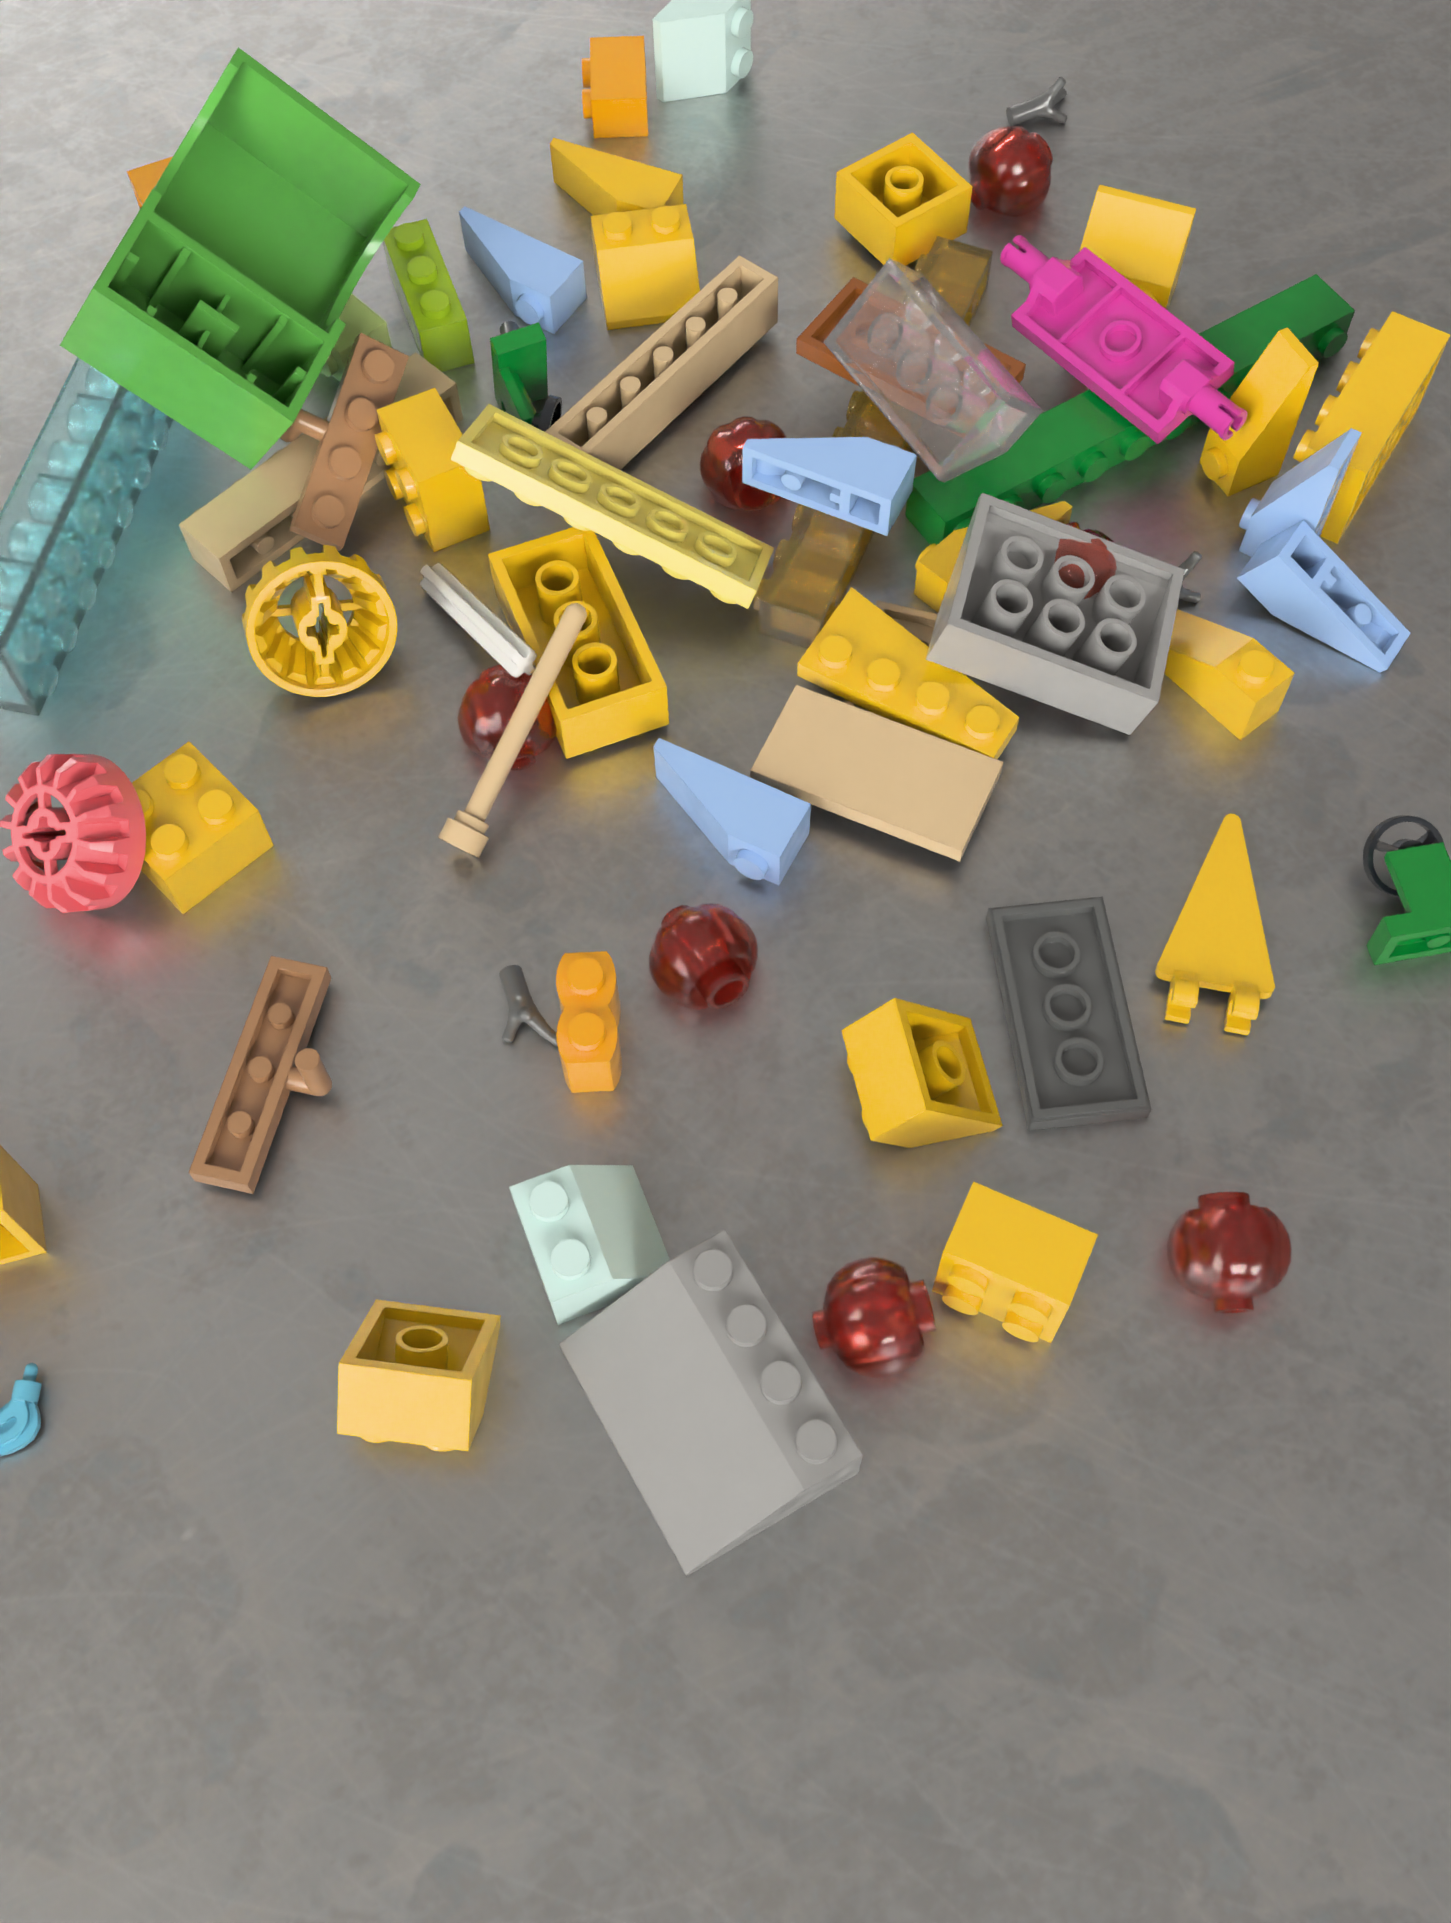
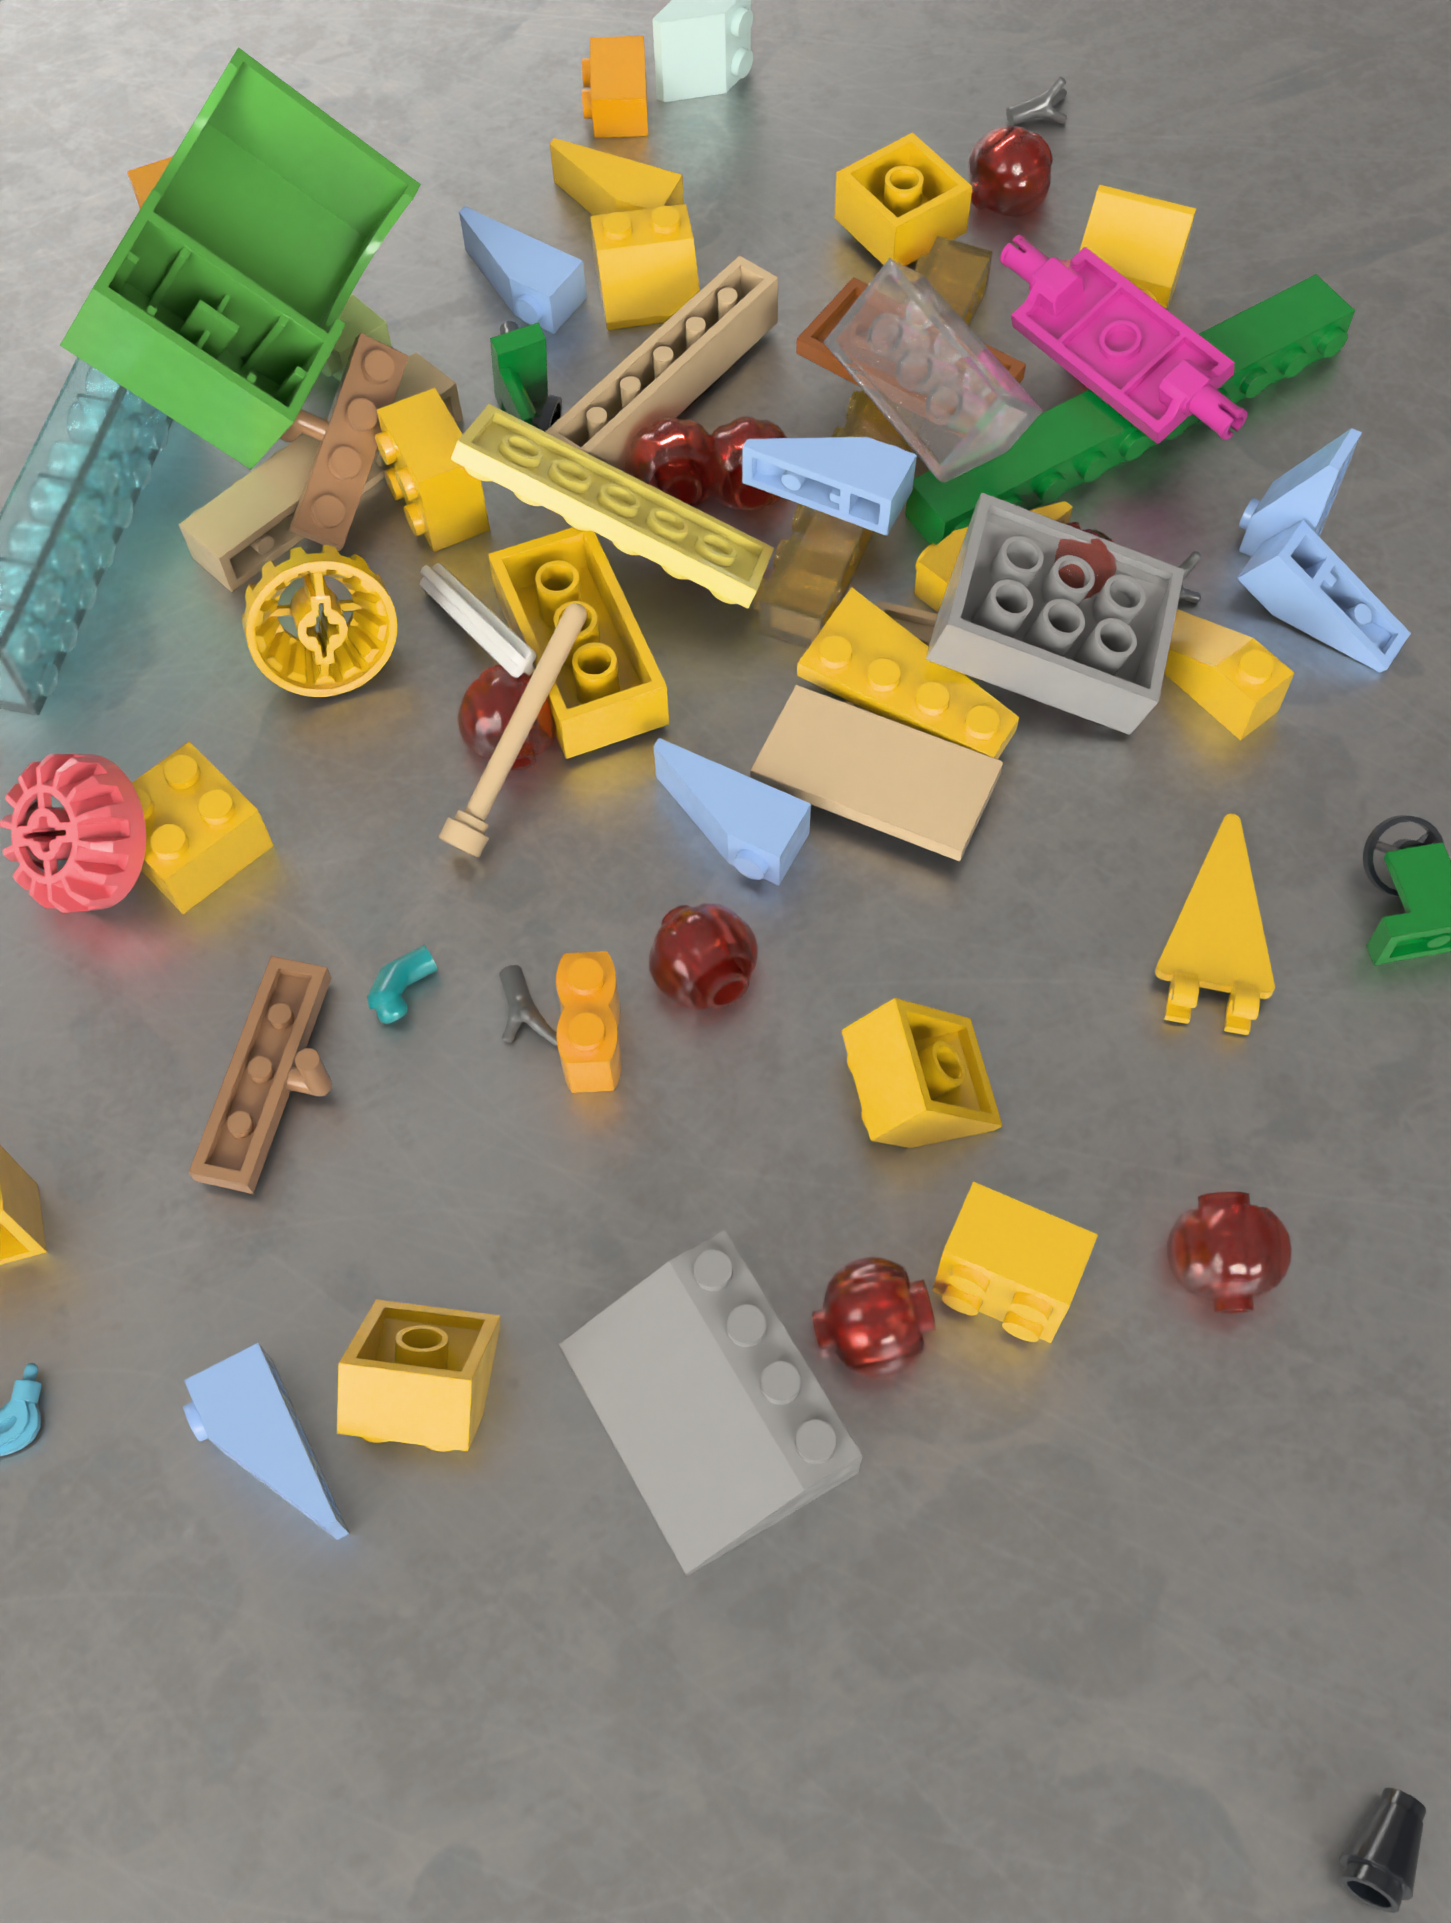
lime brick [383,218,475,372] -> none
light aqua slope [509,1165,670,1325] -> none
dark grey tile [986,896,1152,1131] -> none
yellow slope [1199,327,1319,497] -> none
yellow brick [1293,311,1450,544] -> none
none -> light blue slope [183,1343,350,1540]
none -> teal arm [367,945,438,1024]
none -> clear red plant [624,417,722,507]
none -> black cone [1339,1788,1426,1913]

